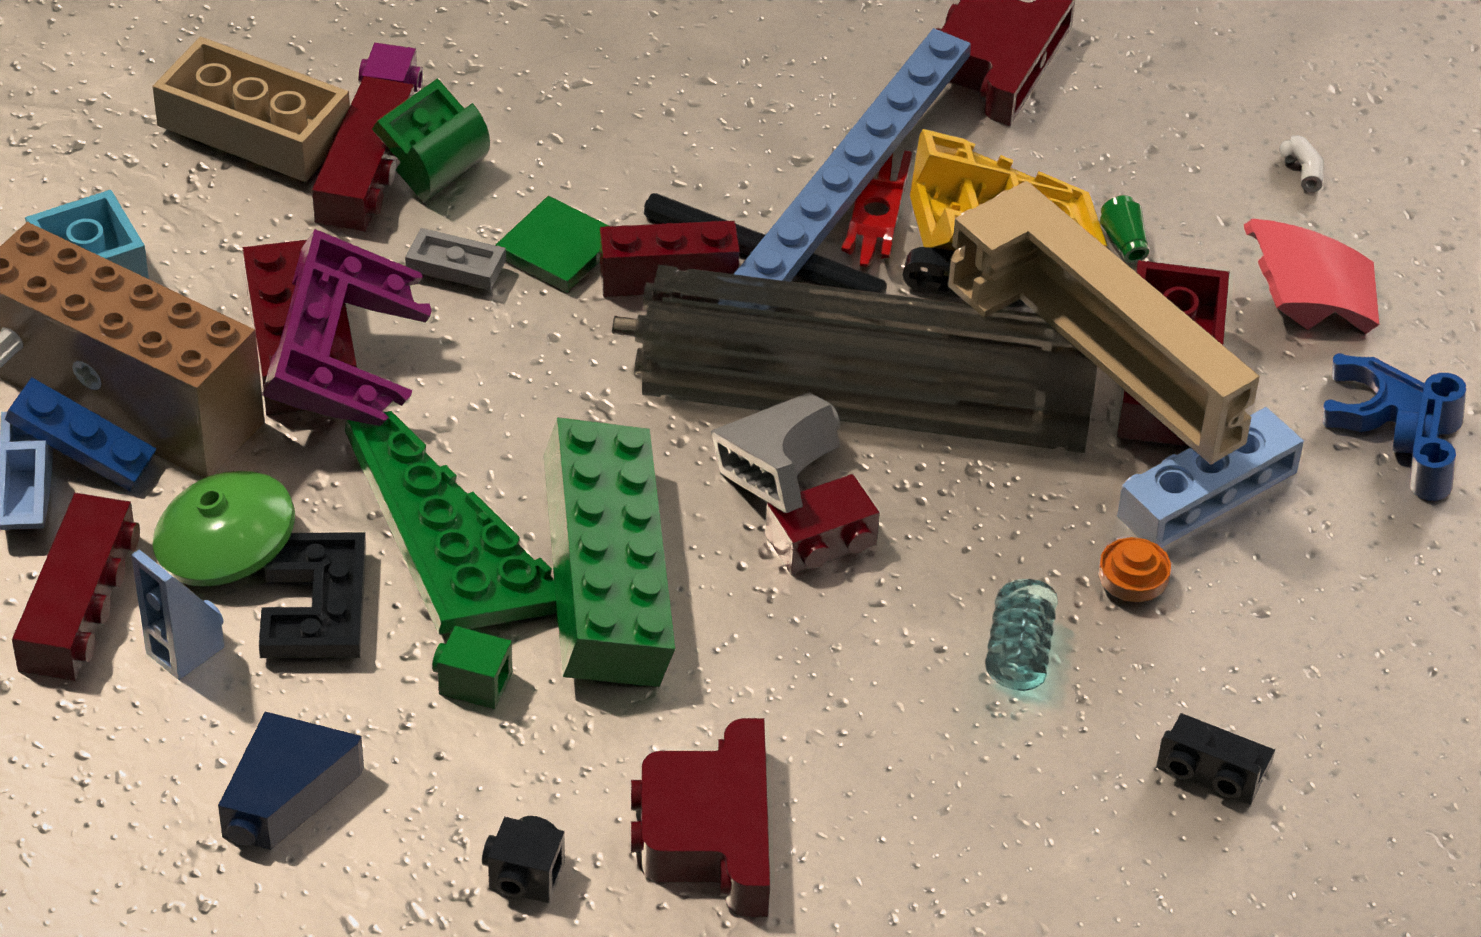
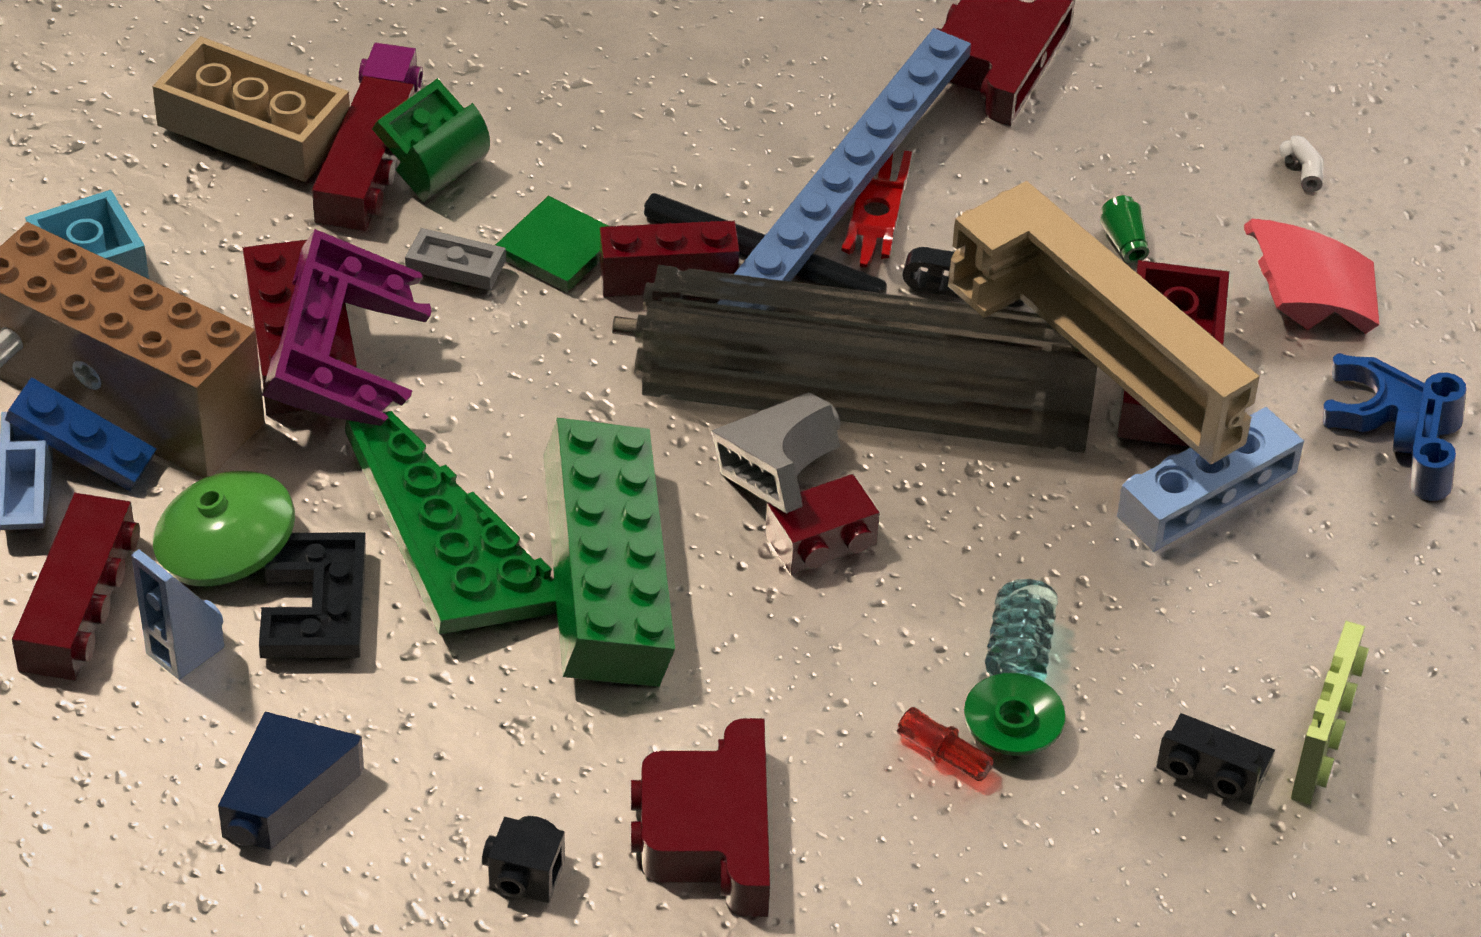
green brick [432,626,513,709] -> none
yellow wedge [910,129,1107,252] -> none
orange plate [1098,537,1171,602] -> none
none -> clear red axle [896,707,994,781]
none -> green dish [964,673,1065,756]
none -> yellowish green wing [1291,621,1369,805]

